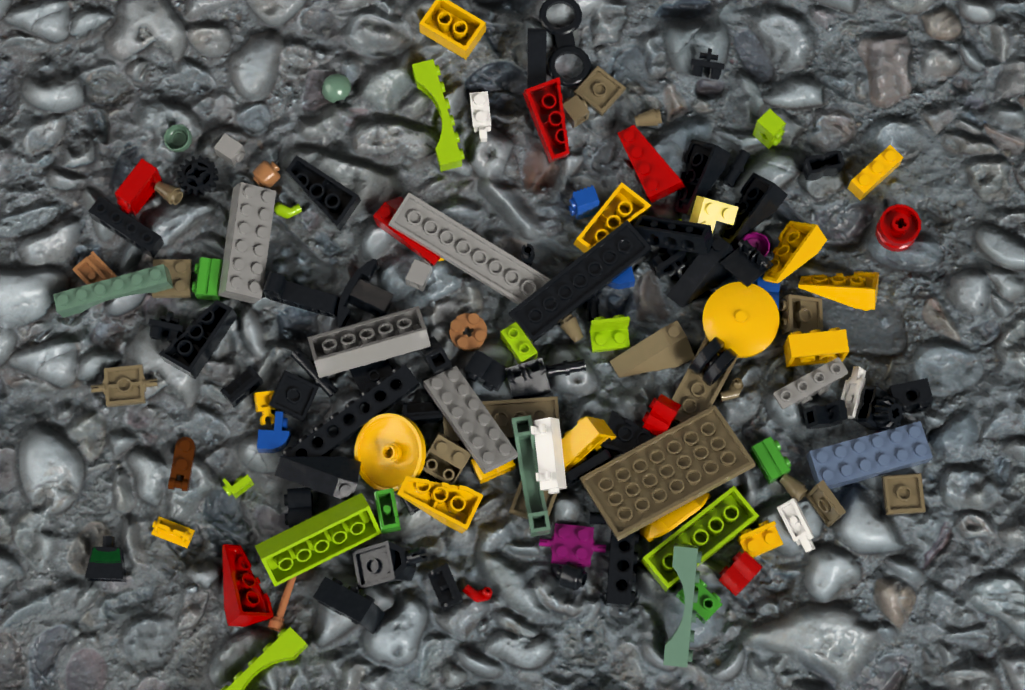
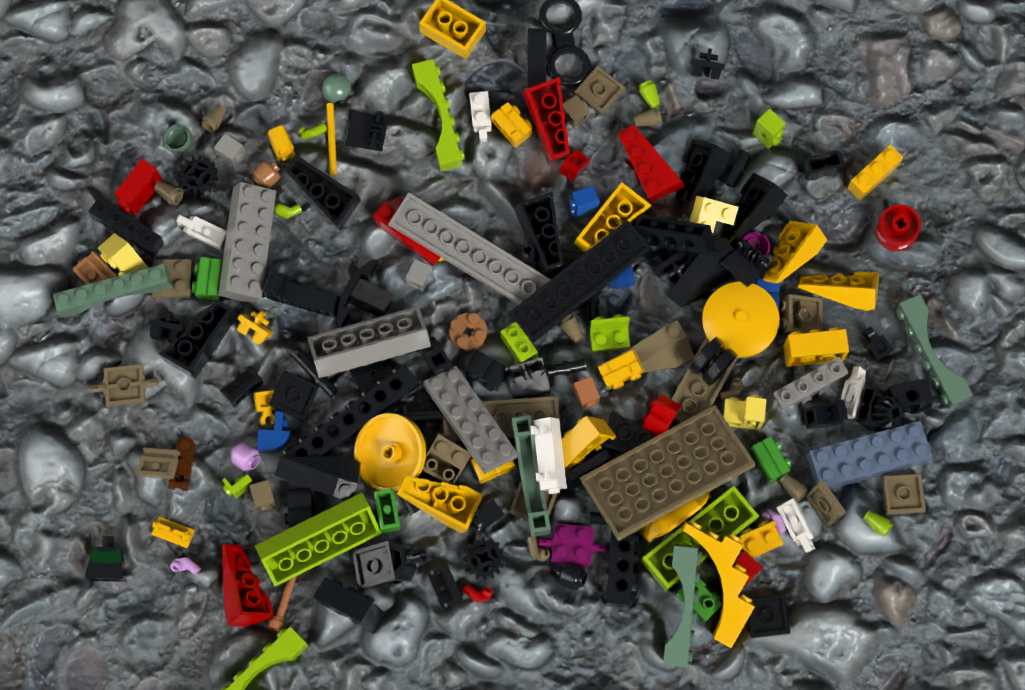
none -> light yellow brick [98,233,149,276]
none -> dark tan plate [136,448,181,479]
none -> lavender arm [170,557,201,575]
none -> white hinge [176,215,227,250]
none -> dark tan cone [202,104,227,132]
none -> lavender head [231,442,260,471]
none -> yellow hips [236,310,274,345]
none -> dark tan brick [249,480,276,512]
none -> yellow brick [268,125,295,163]
none -> lime arm [298,123,327,140]
none -> yellow bar [326,103,337,175]
none -> black hinge [345,111,389,152]
none -> black gear [463,537,506,581]
none -> black brick [473,499,505,535]
none -> yellow brick [491,102,533,148]
none -> black wedge [515,192,563,277]
none -> dark tan arm [526,536,550,561]
none -> red bracket [559,149,591,182]
none -> nougat brick [573,377,600,409]
none -> yellow brick [598,350,645,390]
none -> lime cone [638,80,661,109]
none -> yellow arch [682,521,755,648]
none -> light yellow brick [722,395,766,431]
none -> black plate [748,594,790,639]
none -> lavender arm [760,509,787,534]
none -> black plate [862,326,894,362]
none -> lime cone [863,510,894,537]
none -> sand green arch [896,294,973,409]

